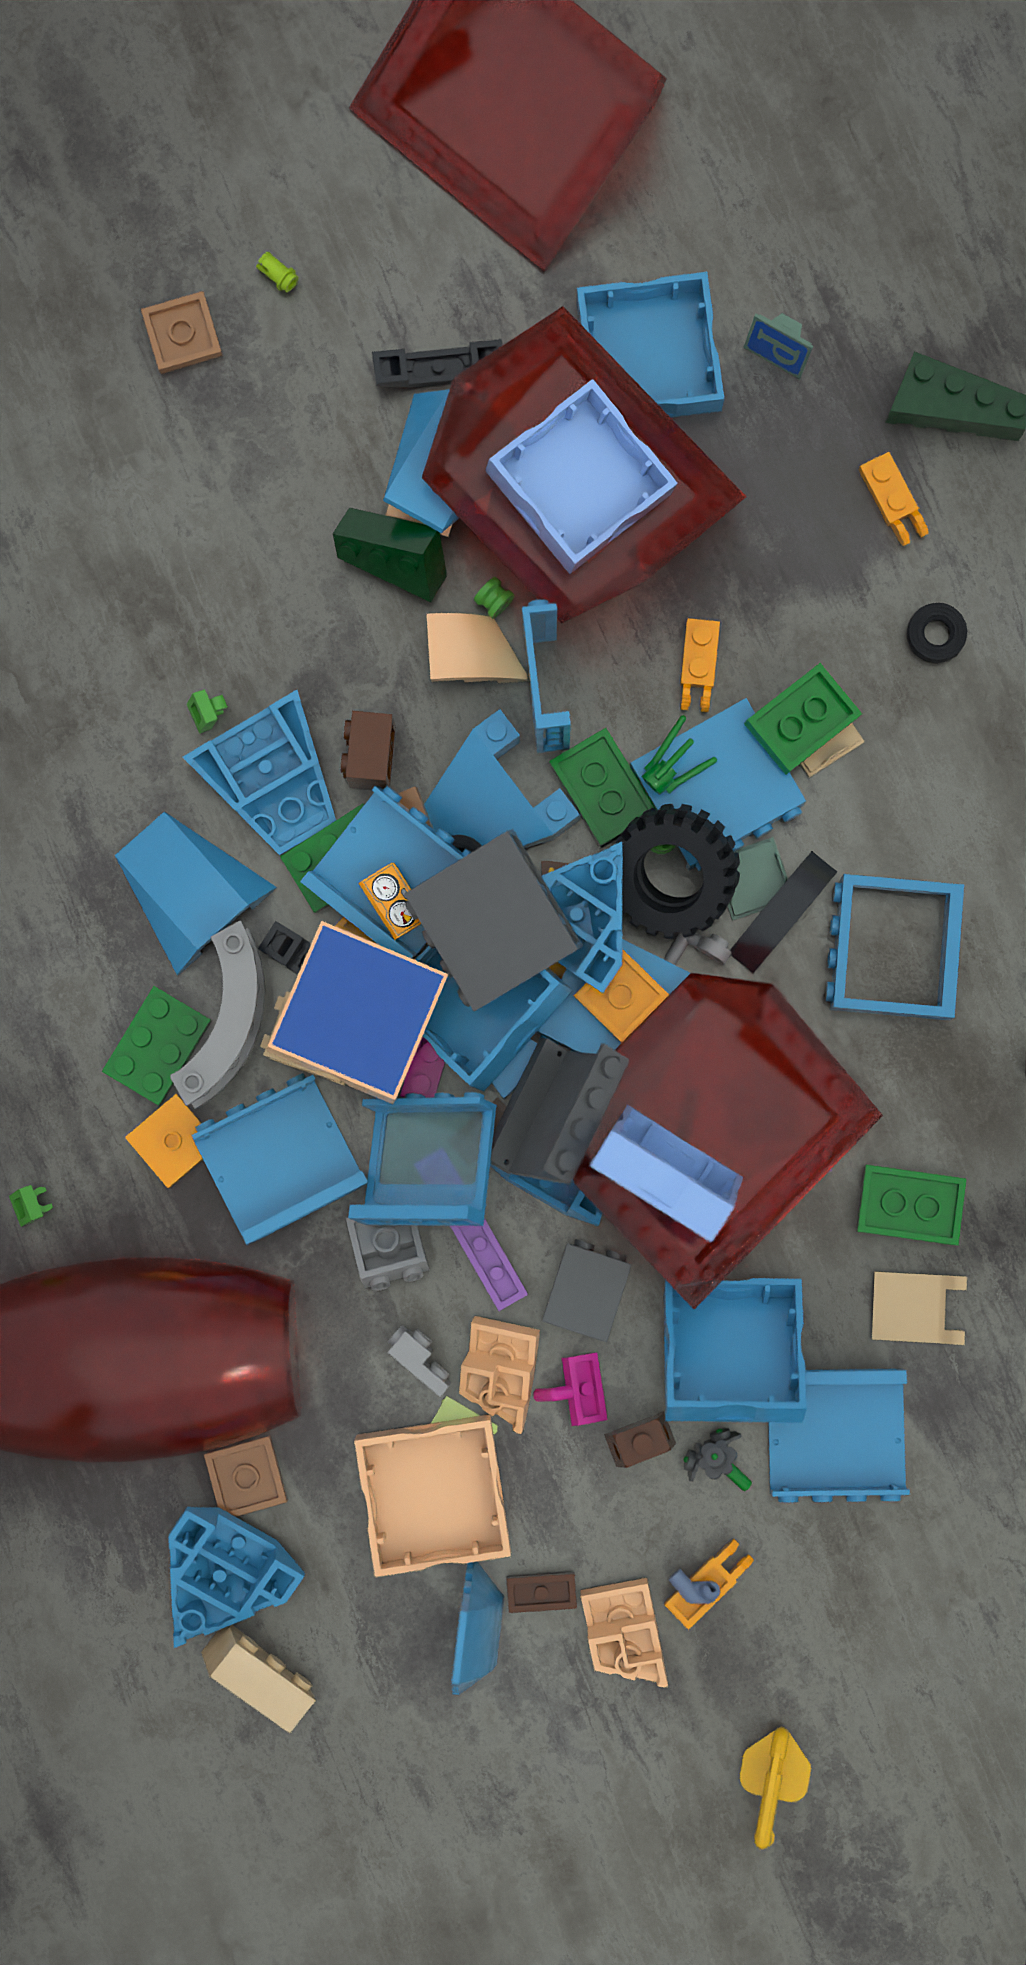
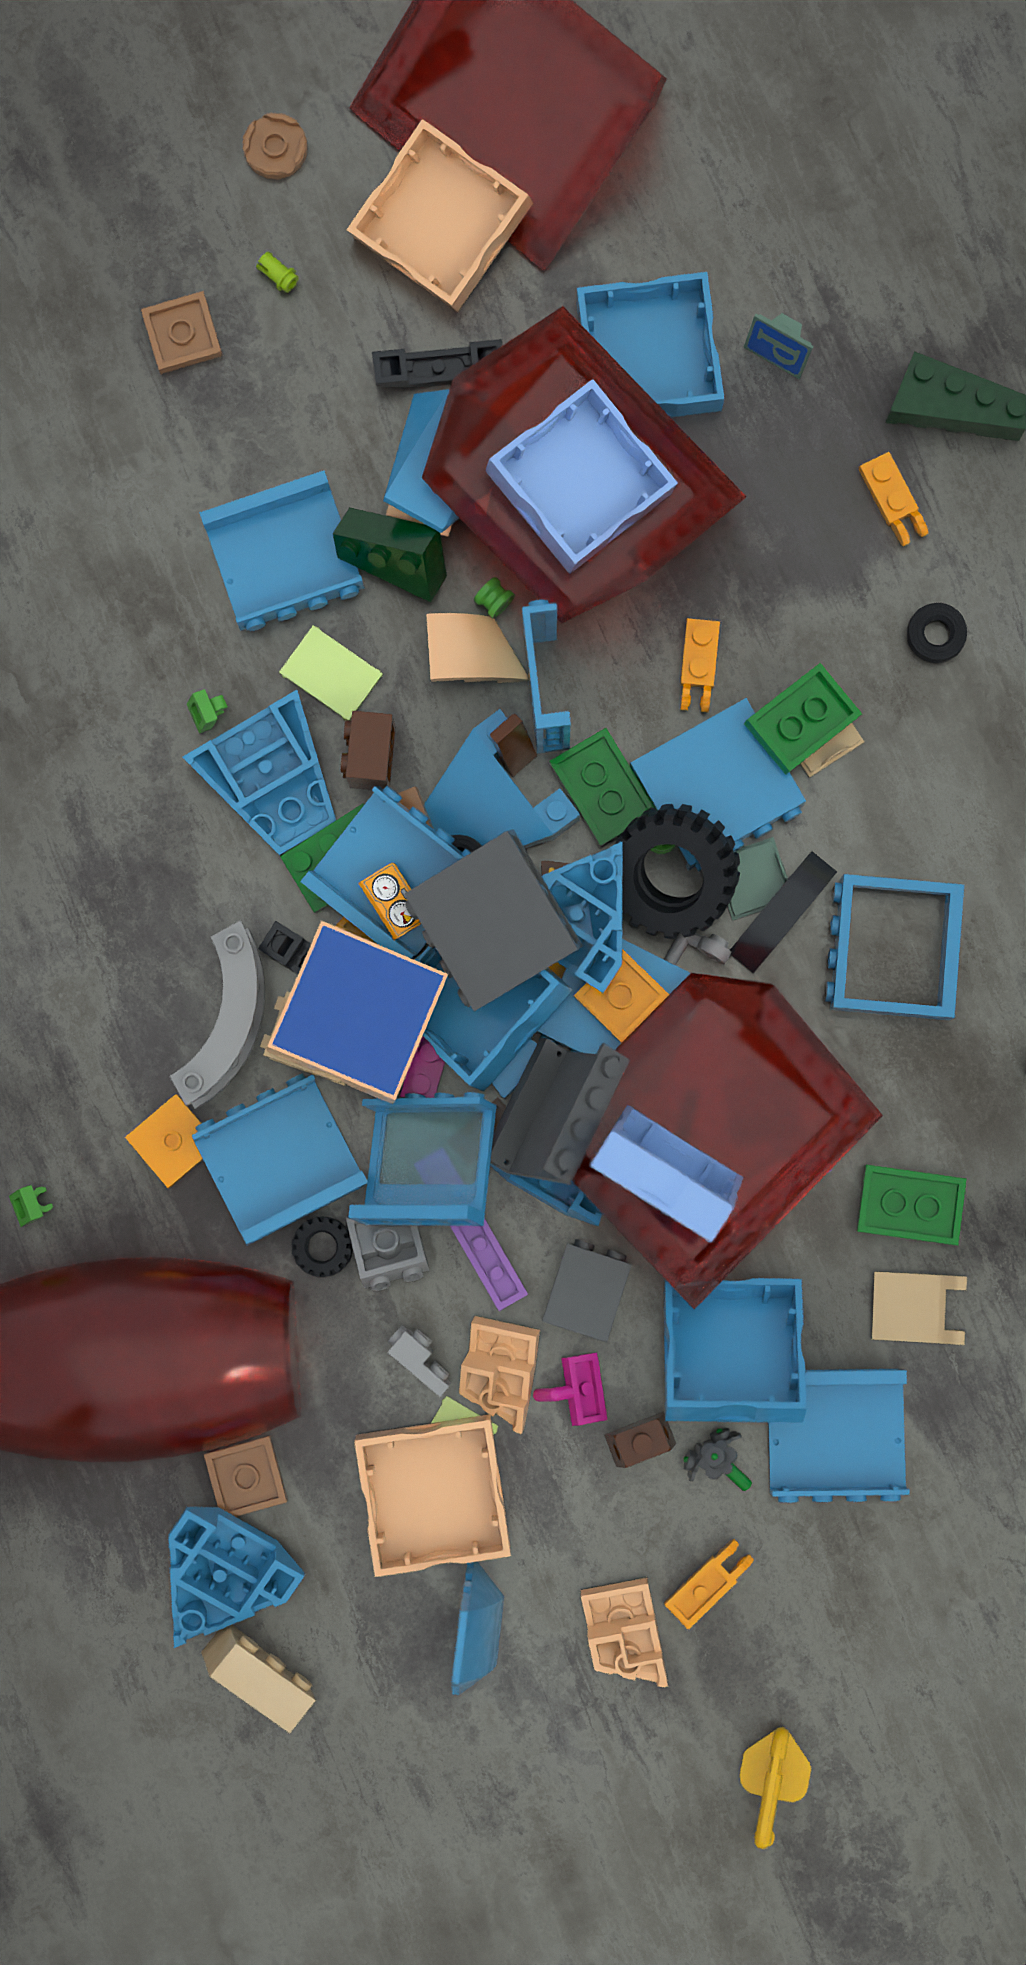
green plate [102,986,212,1106] -> none
dark azure wedge [115,812,277,976] -> none
reddish brown plate [506,1572,577,1613] -> none
green plant [641,715,717,795] -> none
sand blue arm [668,1568,720,1604] -> none
none -> dark azure panel [199,470,364,631]
none -> medium nougat tile [243,113,308,179]
none -> yellowish green piece [279,625,383,720]
none -> black tyre [291,1216,353,1277]
none -> light nougat tile [347,119,533,313]
none -> reddish brown tile [489,714,537,777]

